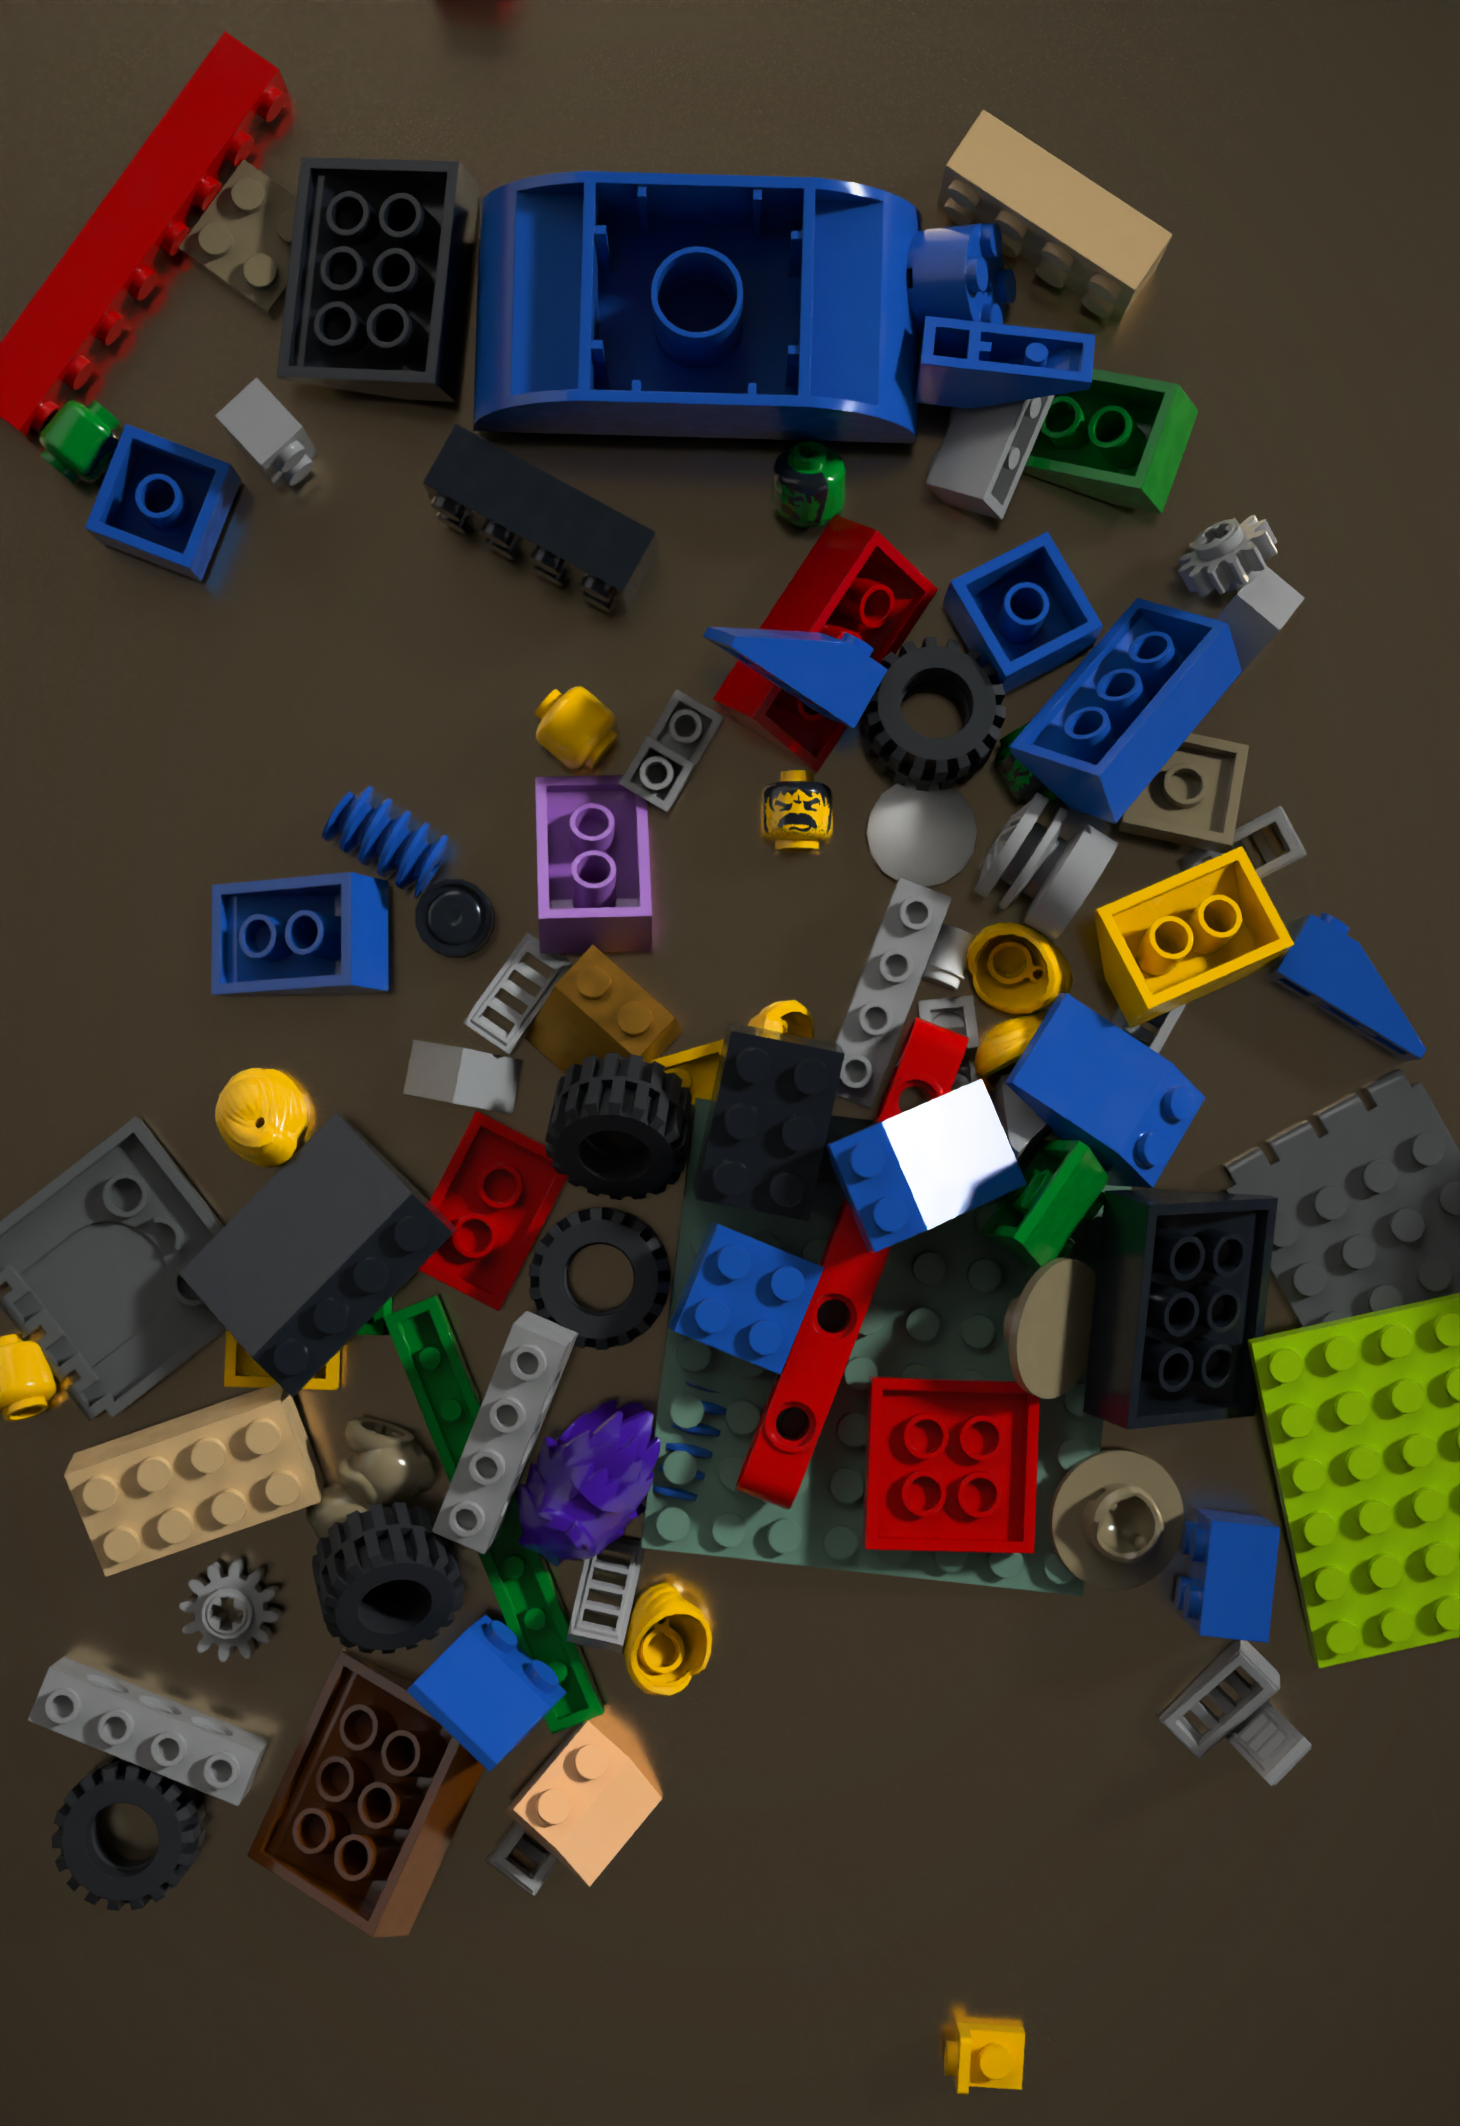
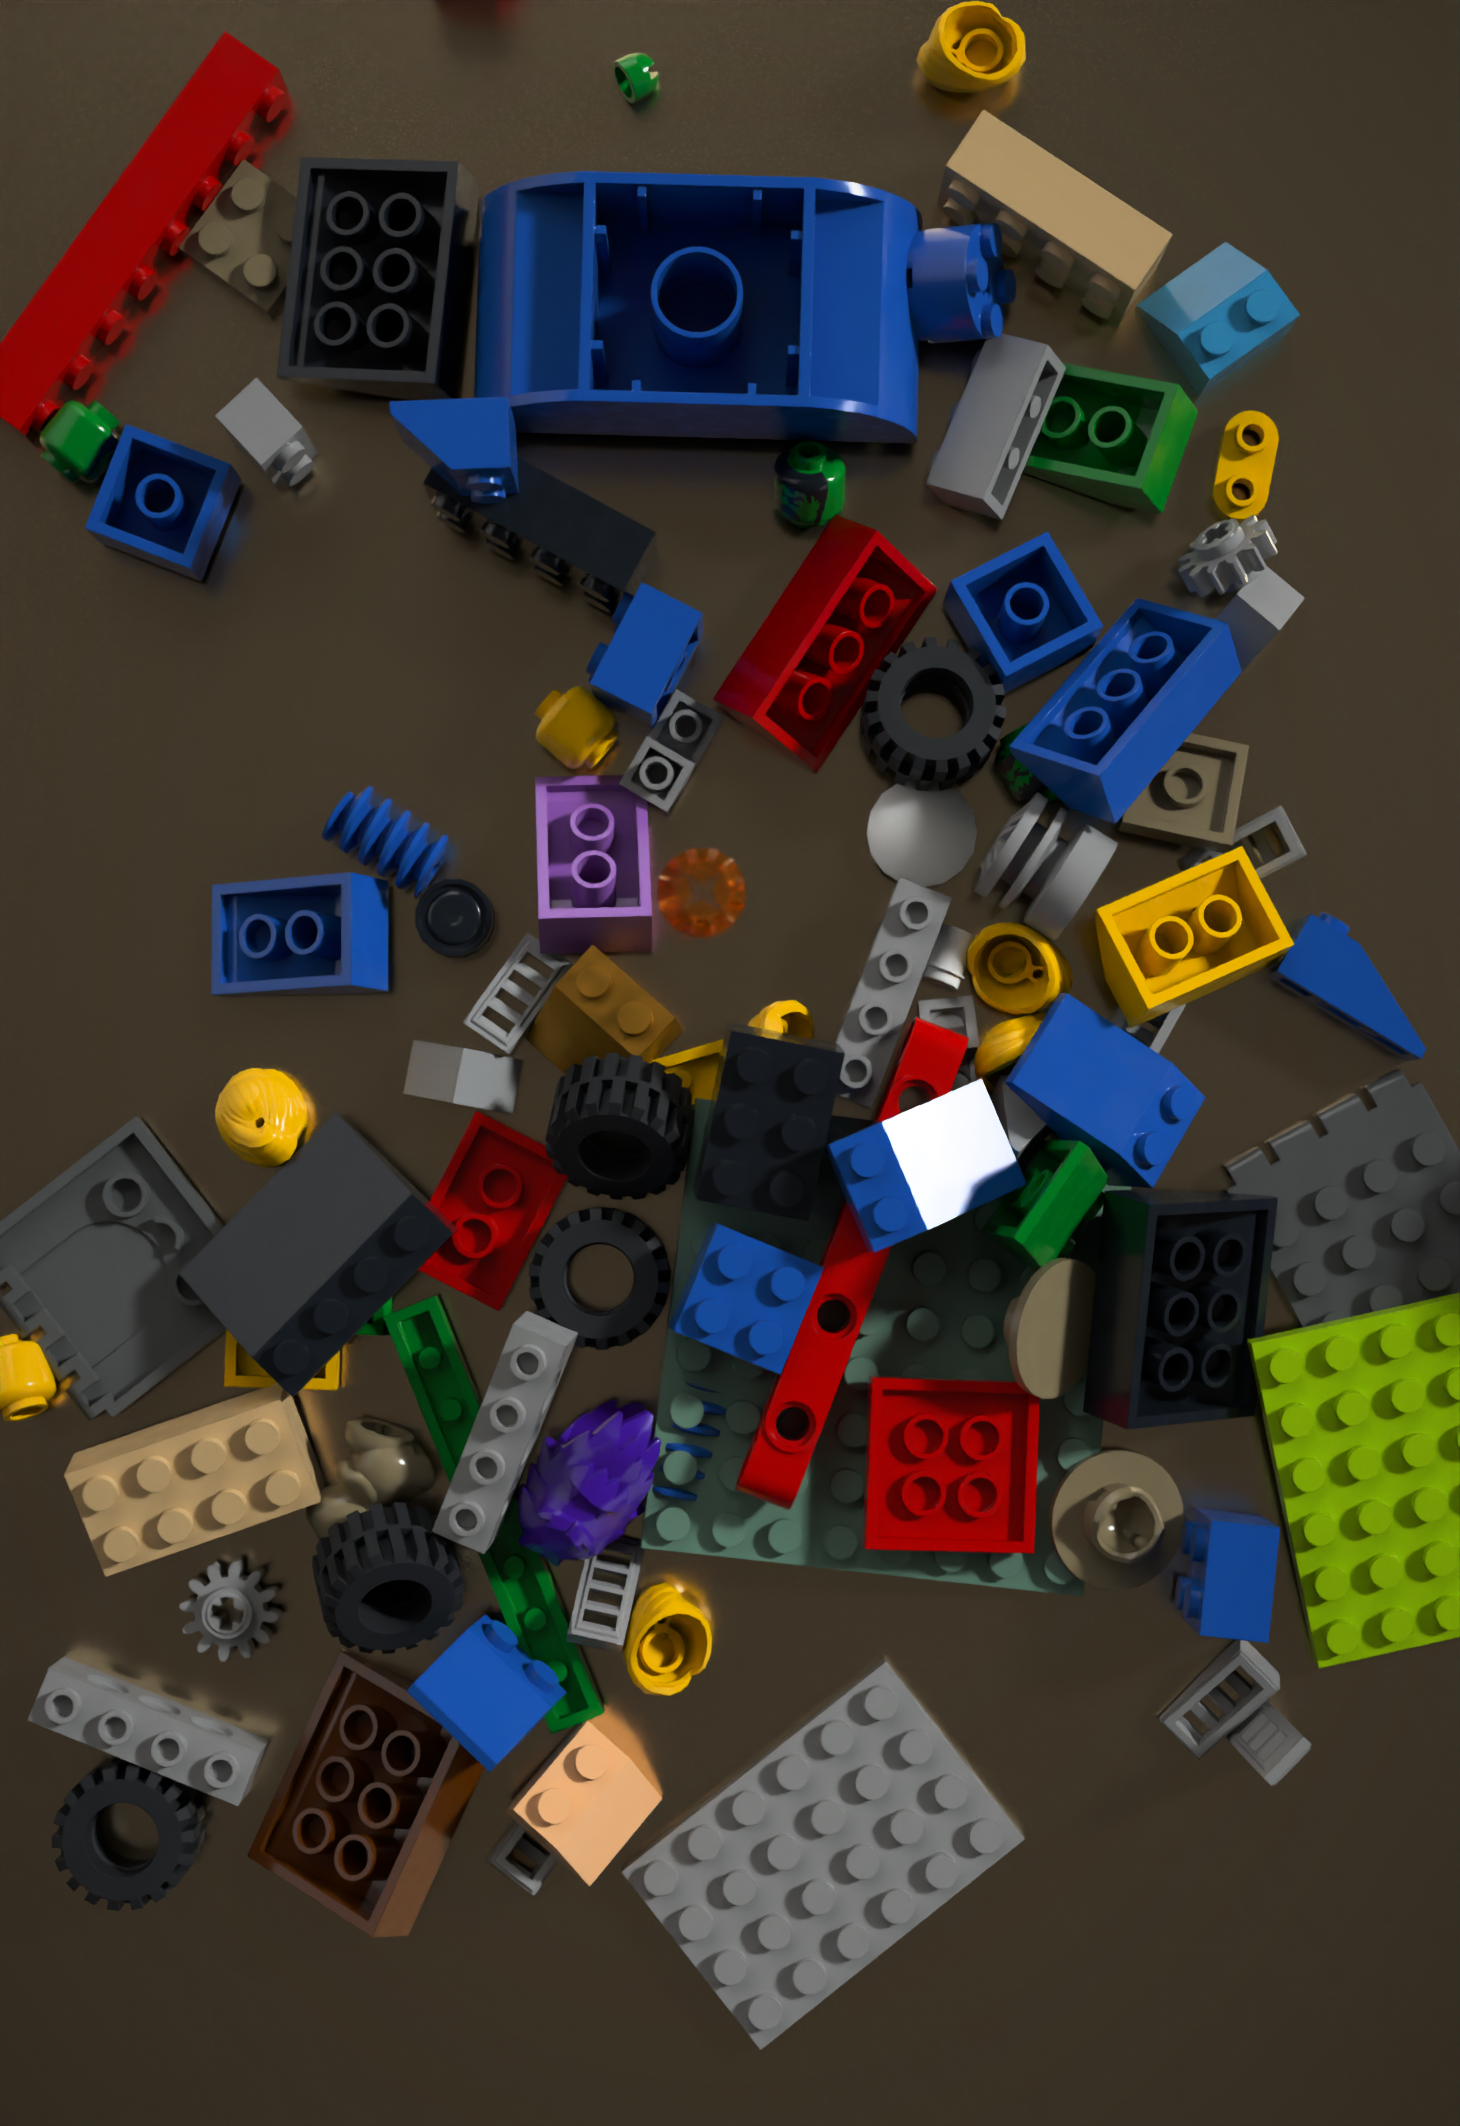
blue slope [703,627,888,729] -> none
yellow head [761,770,833,852] -> none
blue slope [915,316,1095,409] -> none
yellow bracket [944,2022,1025,2095] -> none
none -> blue slope [389,397,519,504]
none -> blue brick [586,582,703,730]
none -> green hinge [612,52,659,103]
none -> light grey plate [621,1658,1025,2050]
none -> clear orange gear [657,848,746,936]
none -> yellow hair [916,1,1026,93]
none -> dark azure slope [1135,242,1300,396]
none -> yellow plate [1210,410,1279,524]

